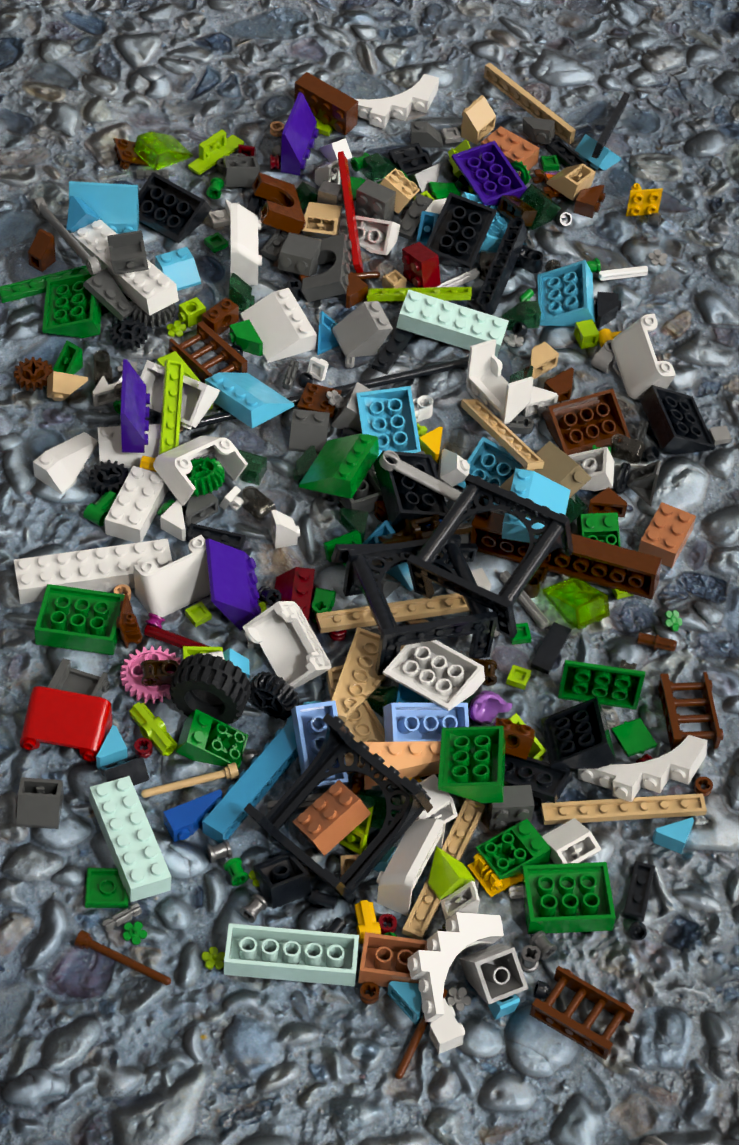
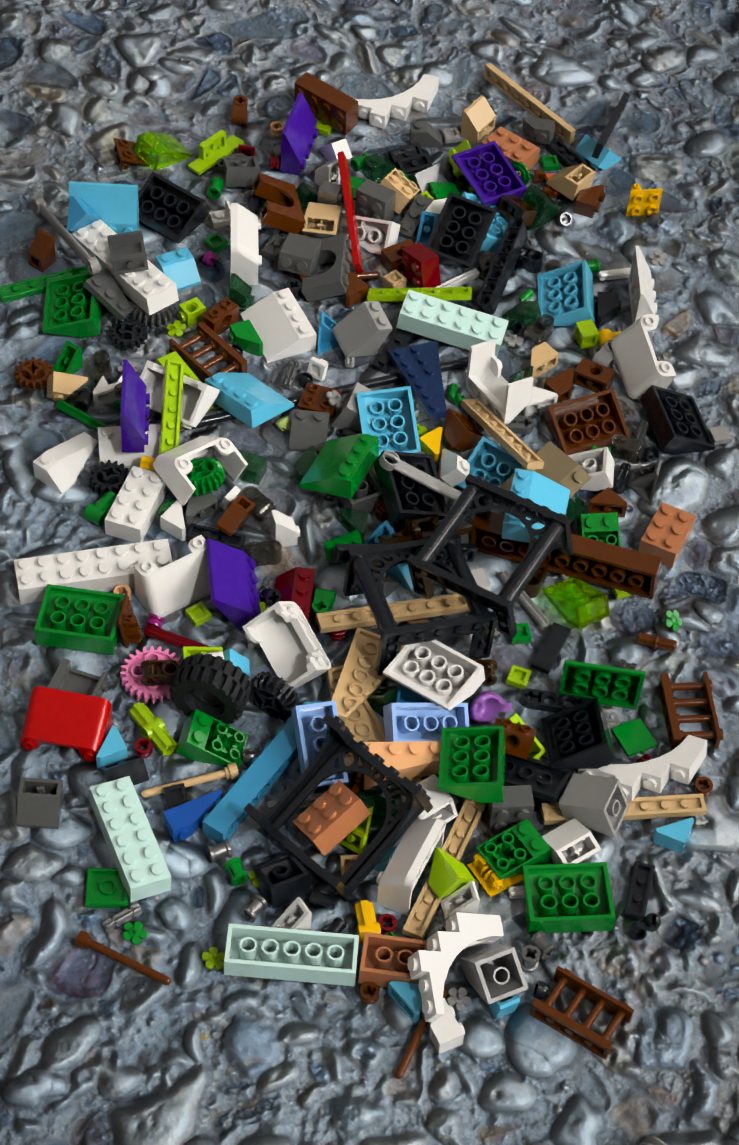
none -> green axle [56,400,110,431]
none -> black bush [74,388,93,412]
none -> black plate [163,783,189,809]
none -> magenta hinge [202,251,217,266]
none -> reddish brown slope [216,494,256,537]
none -> reddish brown piece [231,95,248,125]
none -> clear smoke piece [245,540,282,567]
none -> white slope [271,897,312,930]
none -> yellowish green hinge [275,416,291,431]
none -> reddish brown brick [380,239,415,273]
none -> dark blue wing [388,341,447,420]
none -> reddish brown slope [444,408,485,452]
none -> green arm [447,383,465,405]
none -> black beam [520,689,592,713]
none -> clear smoke piece [523,314,554,345]
none -> light grey slope [558,773,629,837]
none -> reddish brown brick [573,358,615,393]
none -> white slope [628,246,659,332]
none -> black hinge [643,913,661,932]

